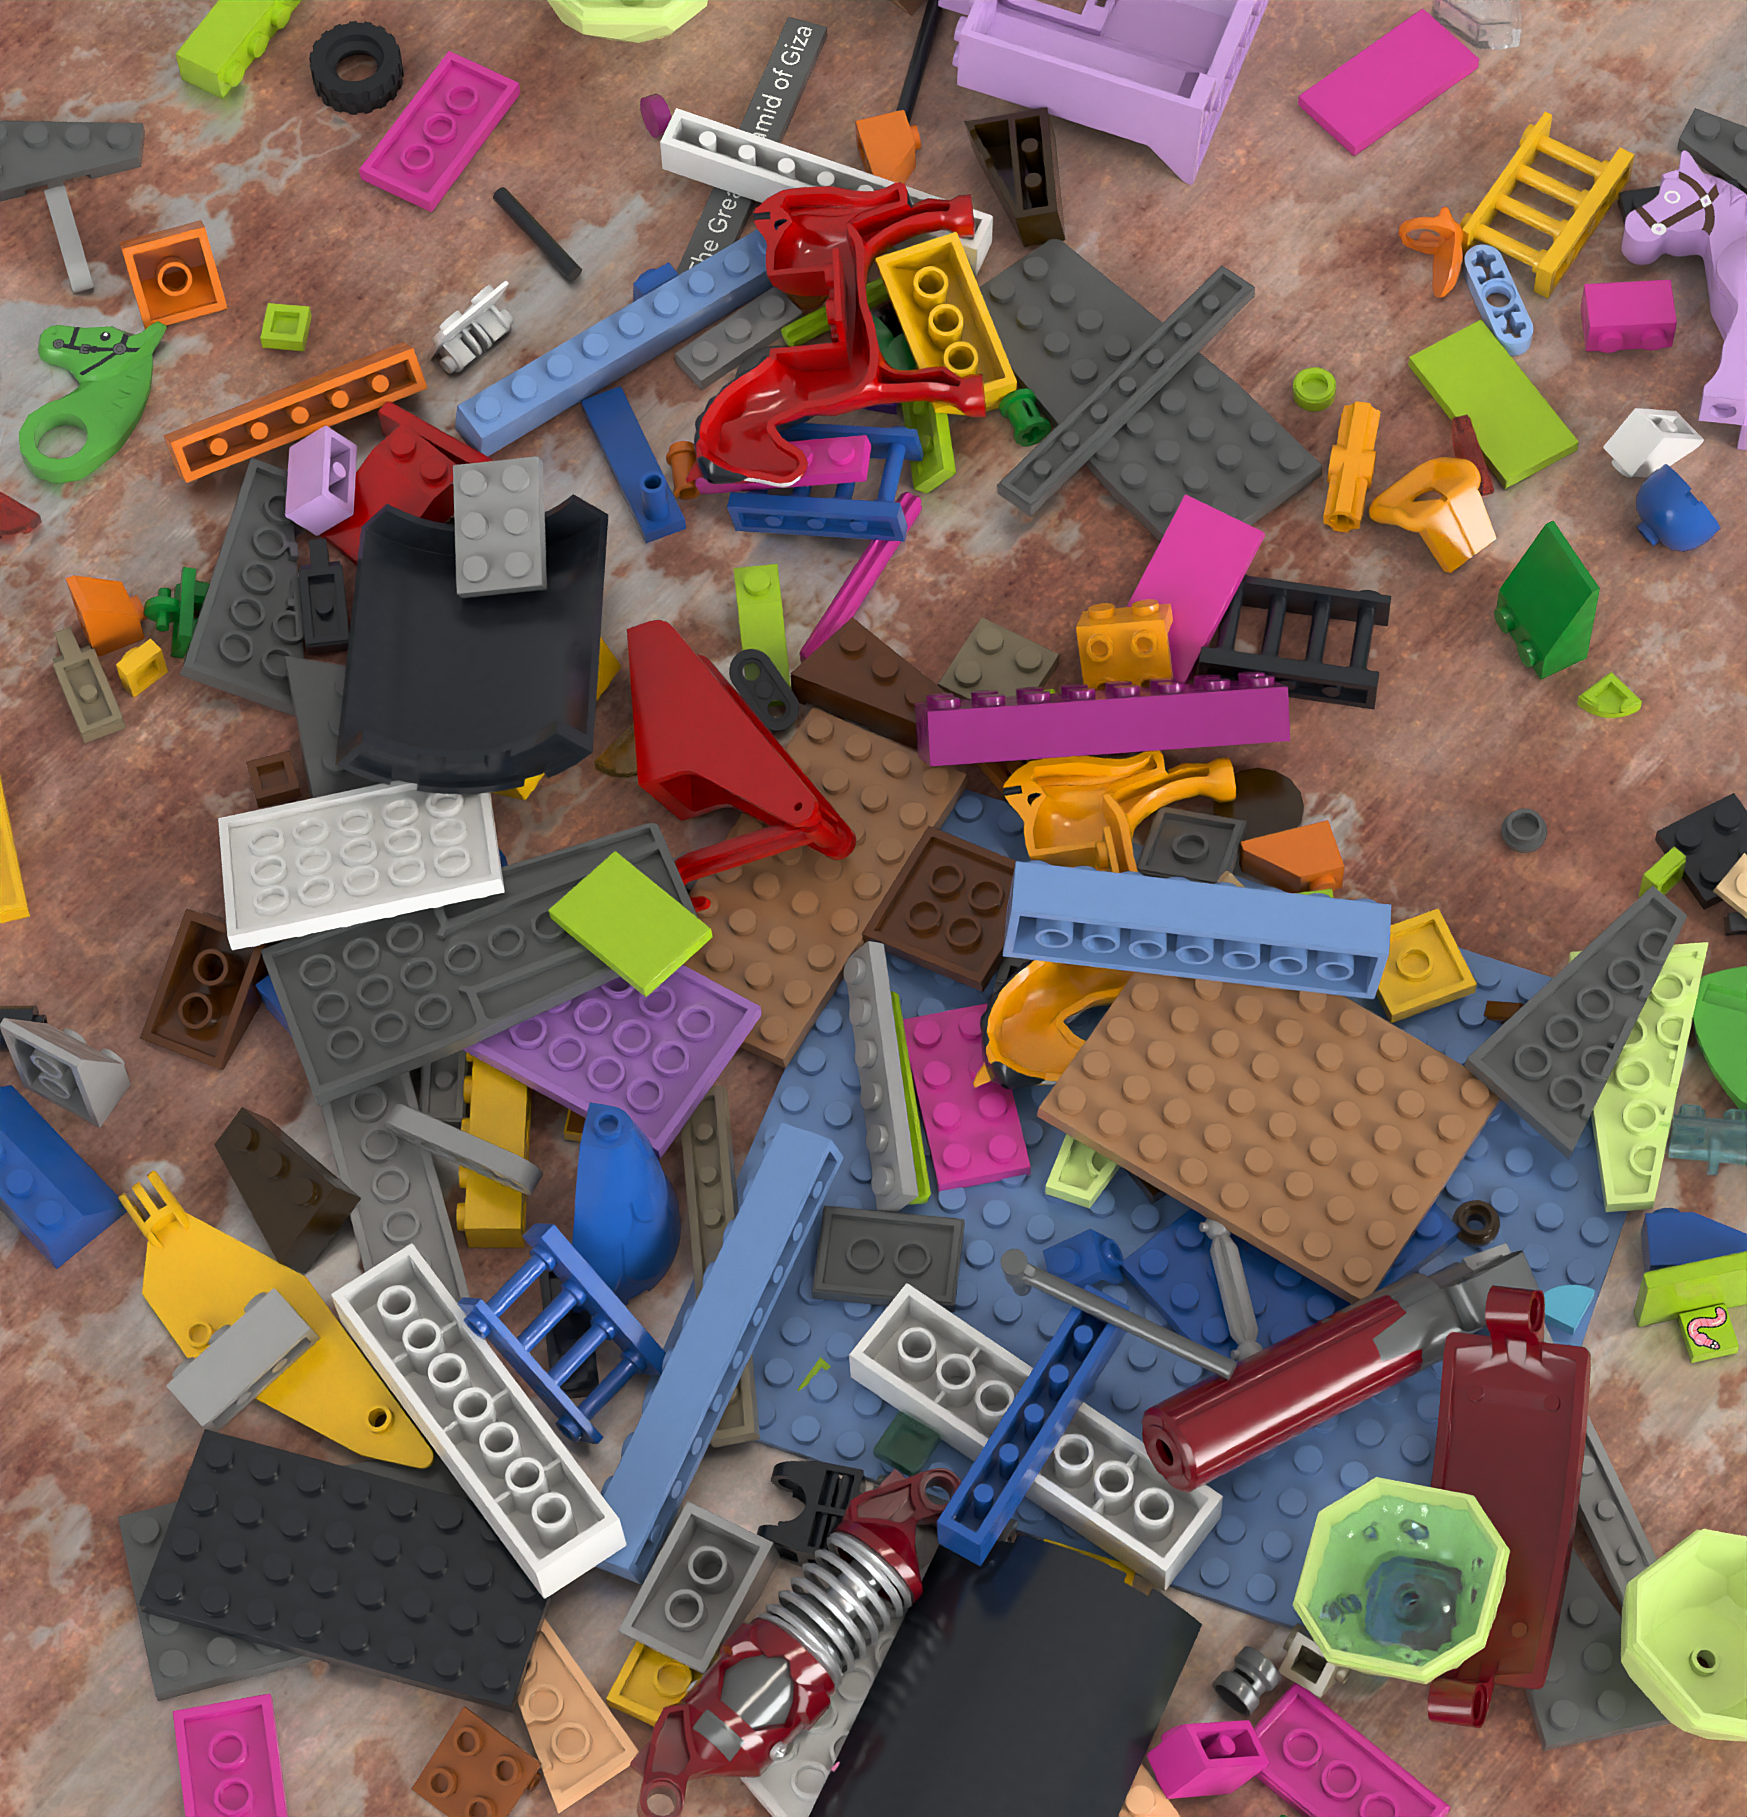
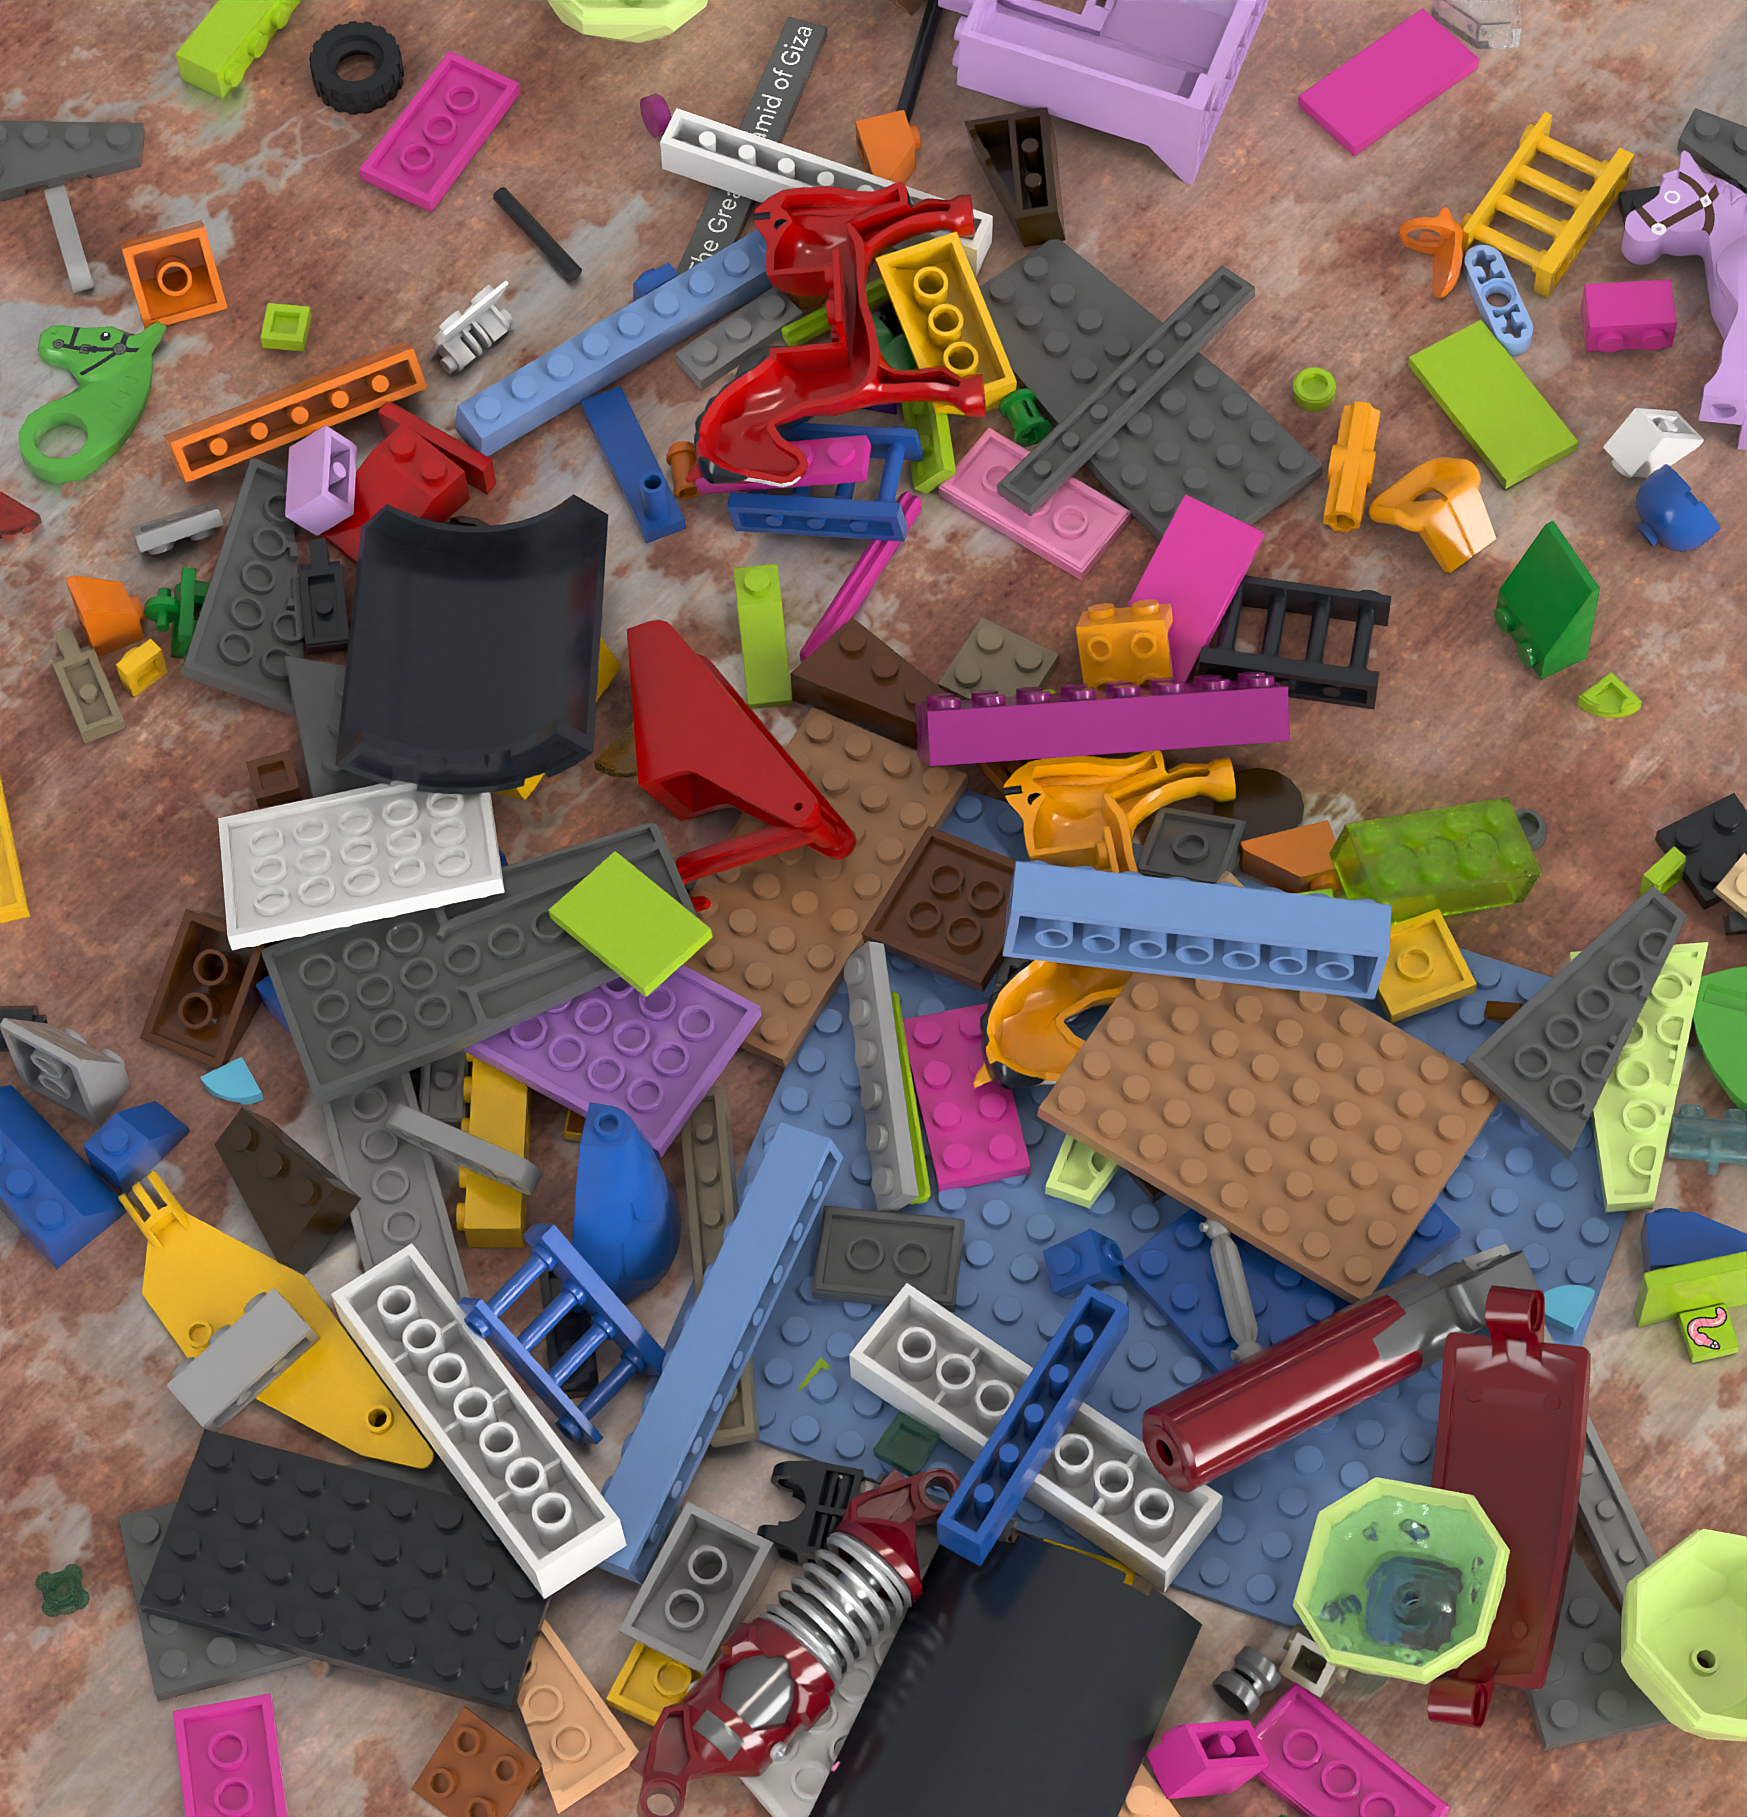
light grey plate [453,456,547,598] -> none
black plate [729,649,799,731] -> none
dark grey bar [1001,1249,1237,1380] -> none
clear red tile [1451,414,1494,498] -> none
dark brown plate [1452,1200,1500,1247] -> none
none -> clear green plate [36,1564,90,1617]
none -> blue slope [83,1101,190,1194]
none -> light grey plate [131,500,224,555]
none -> medium azure tile [200,1057,264,1105]
none -> bright pink tile [938,428,1132,581]
none -> clear neon green brick [1329,797,1542,925]

